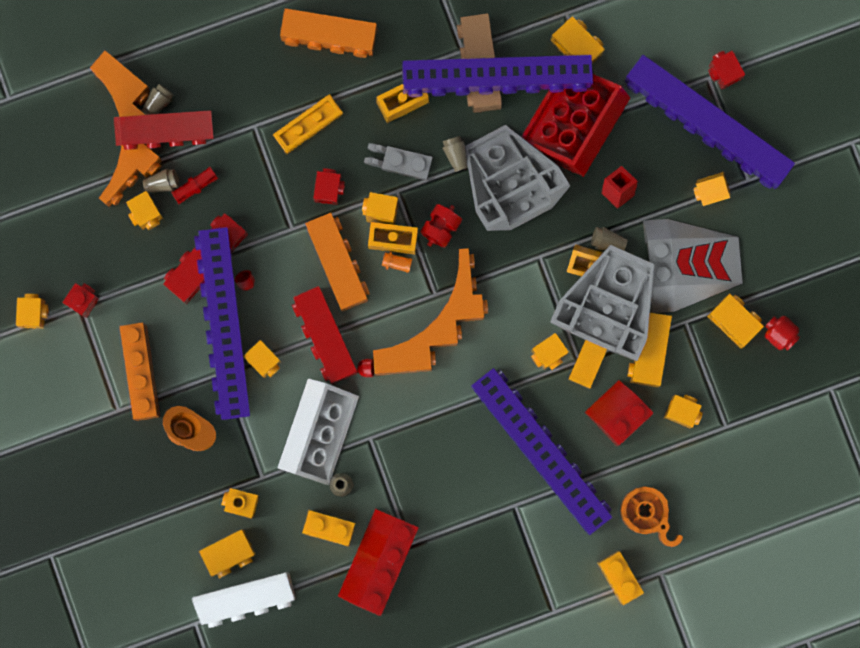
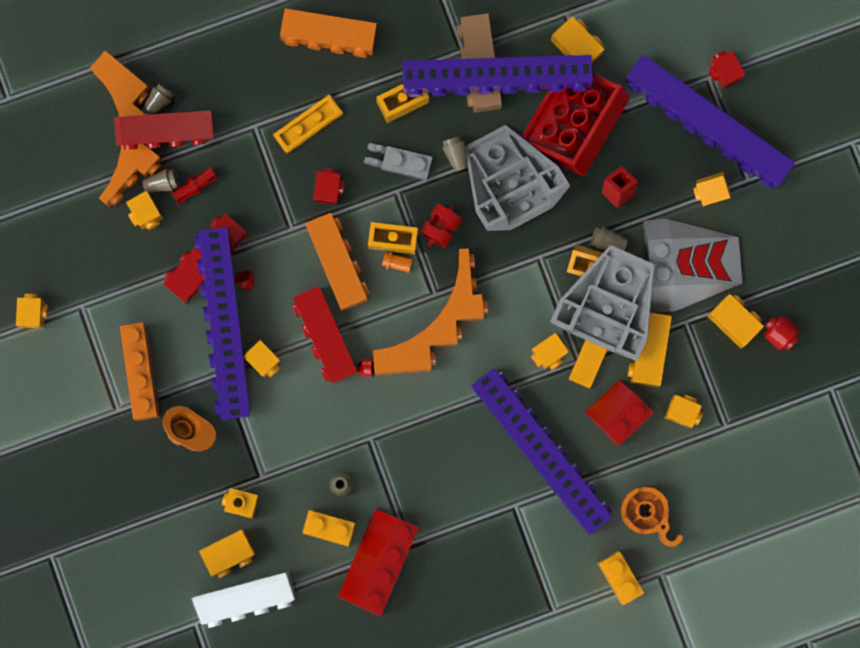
red brick [62,283,99,318] -> none
white slope [278,378,359,485] -> none
light orange brick [362,192,399,225] -> none

